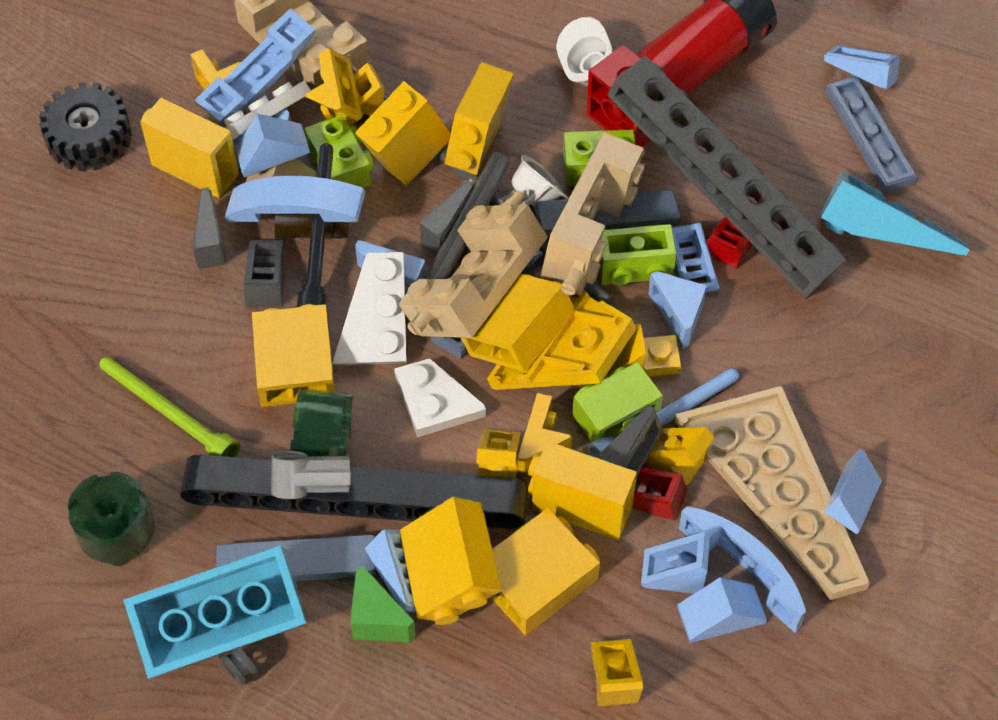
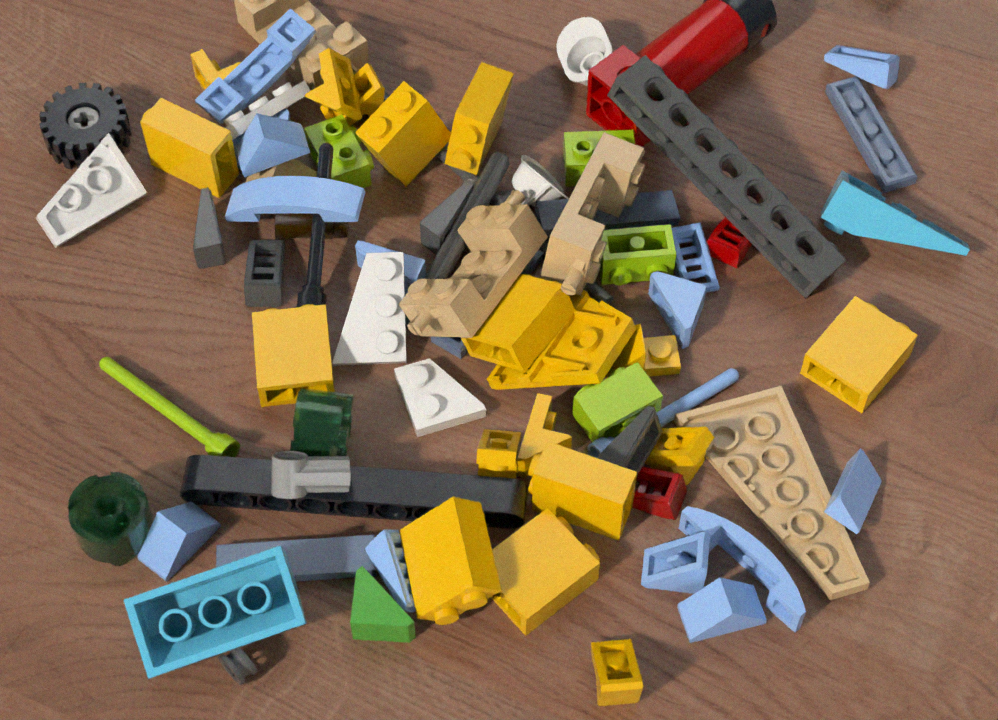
none -> white wing [36,133,147,248]
none -> light blue slope [137,502,221,582]
none -> yellow brick [800,296,918,413]

